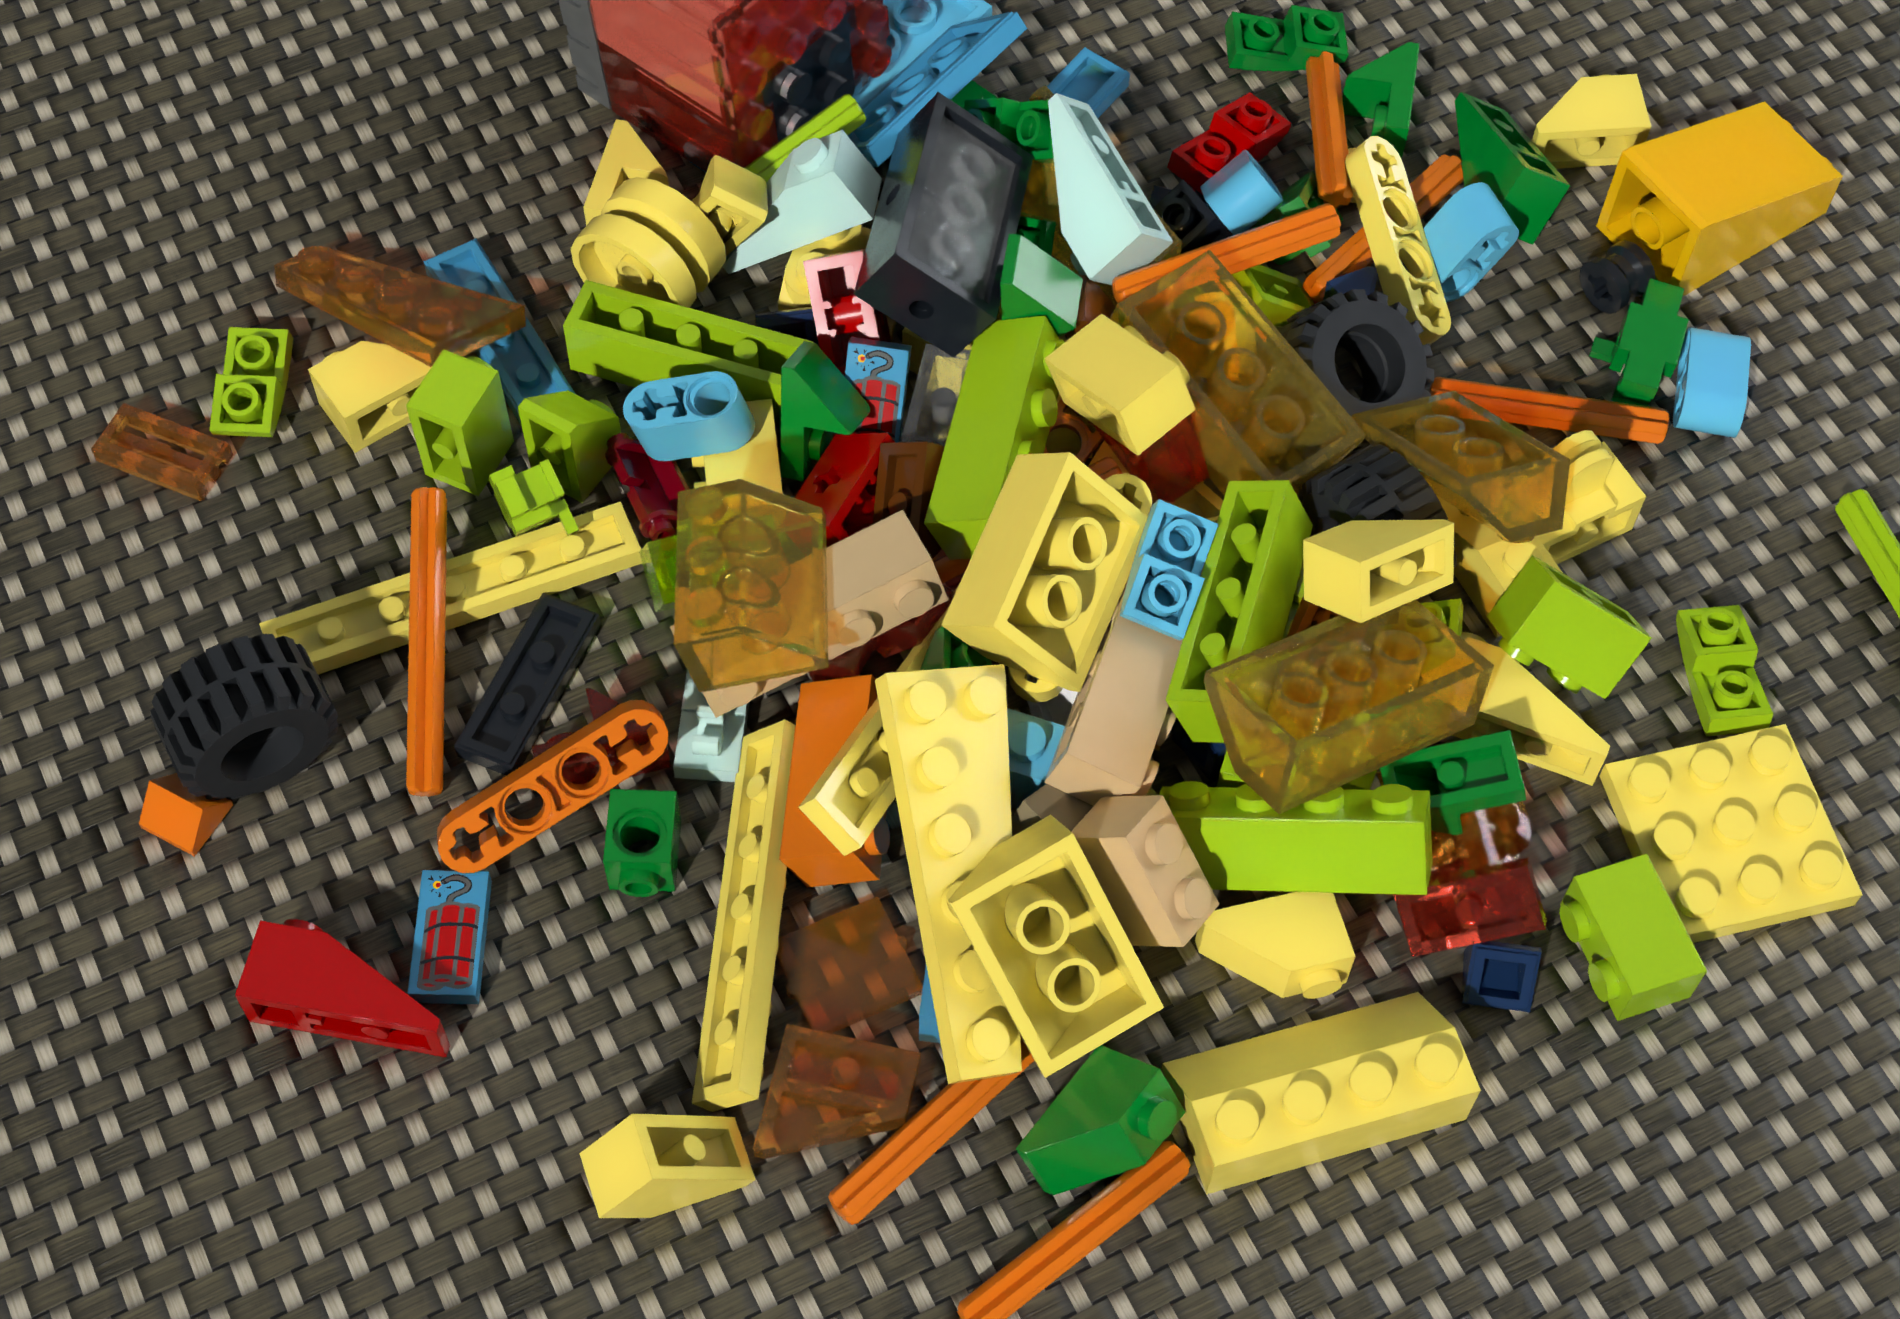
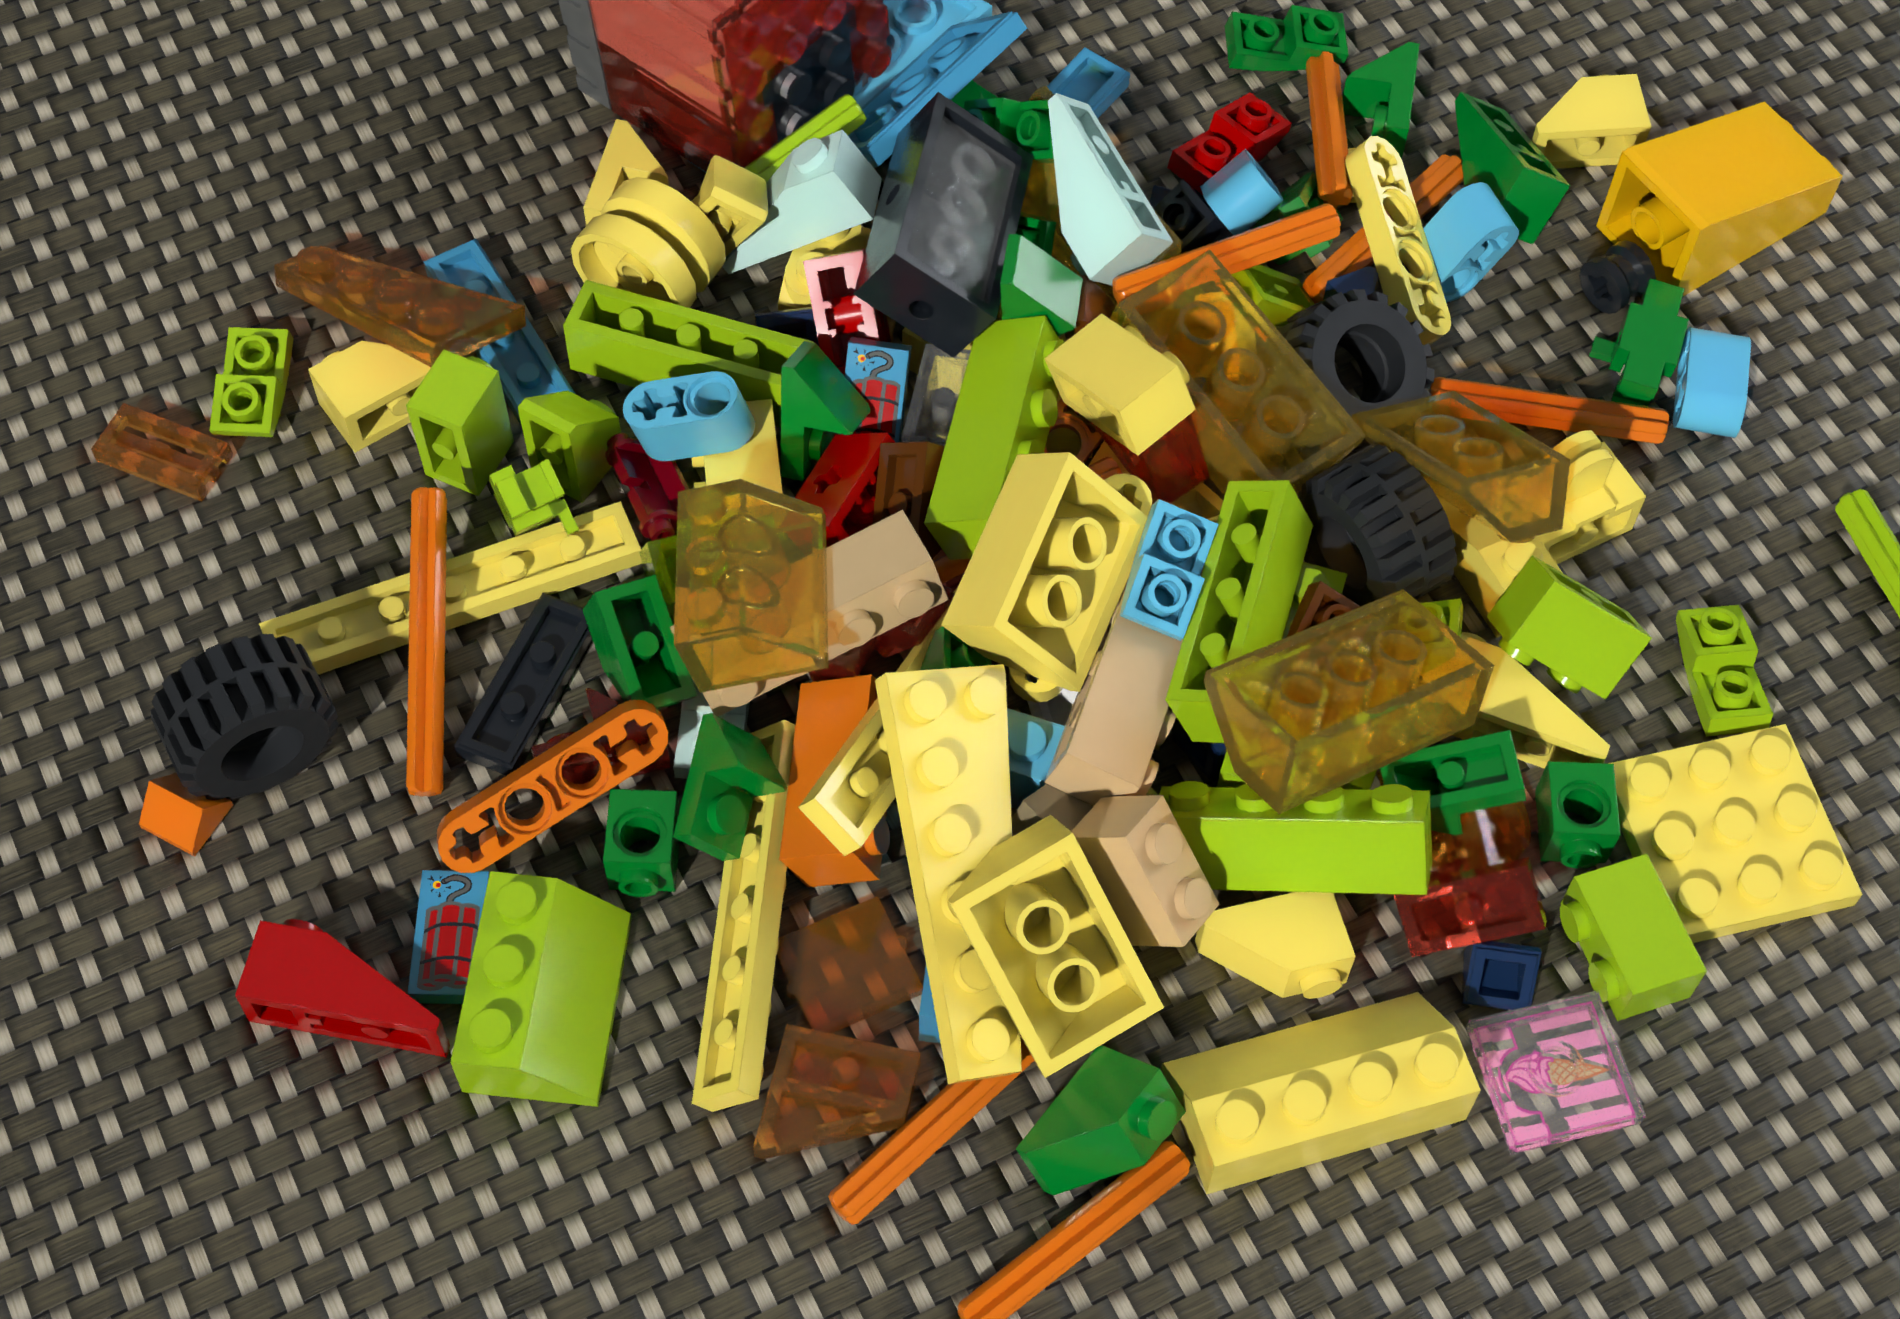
light yellow slope [579,1114,756,1218] -> none
light yellow slope [1303,519,1454,623] -> none
none -> lime slope [450,871,632,1107]
none -> green slope [583,574,697,709]
none -> green slope [673,713,787,861]
none -> clear tile [1466,990,1646,1154]
none -> green brick [1535,761,1621,869]

